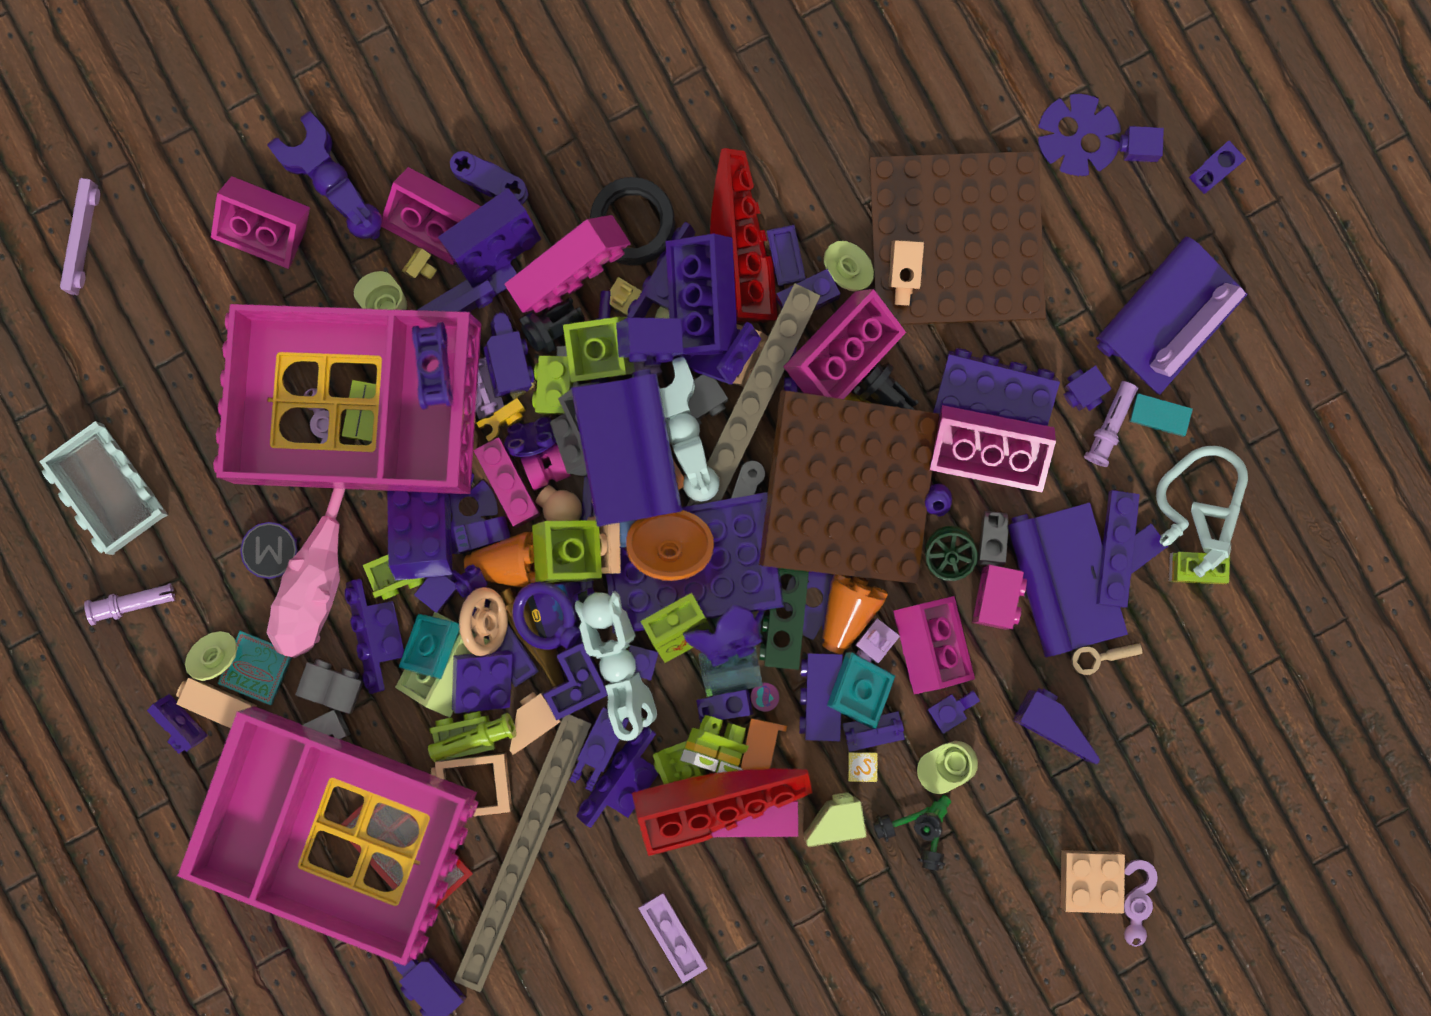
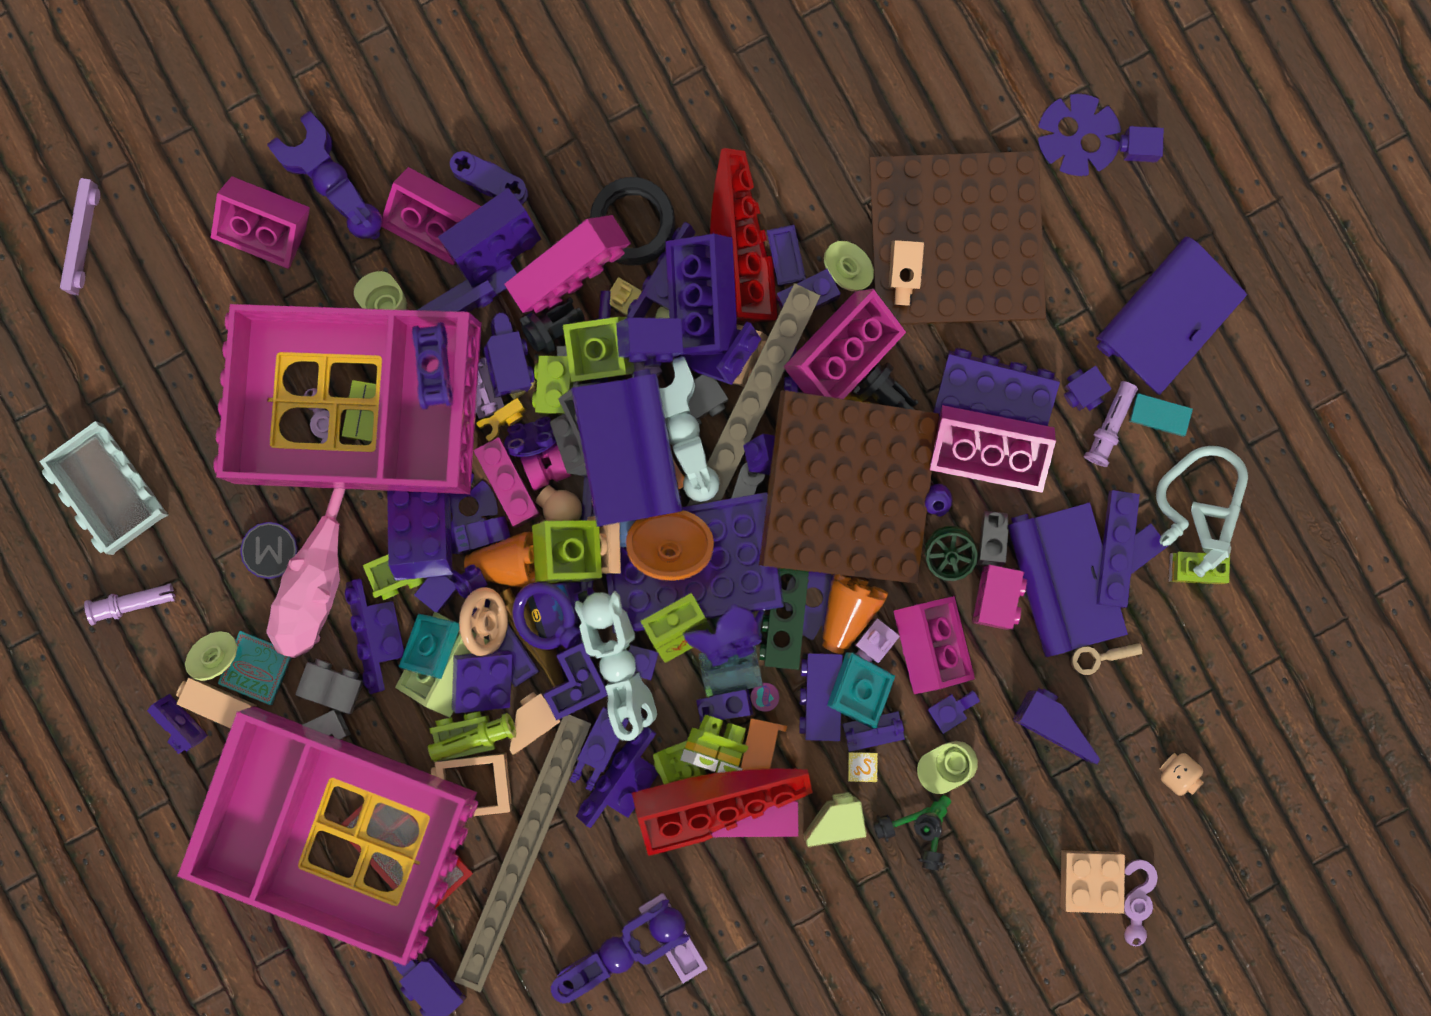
light yellow tile [402,248,437,279] -> none
lavender plate [1150,283,1246,377] -> none
dark purple leg [1189,141,1246,194] -> none
none -> dark purple piece [551,899,691,1003]
none -> dark purple brick [743,434,775,475]
none -> light nougat head [1159,753,1204,796]

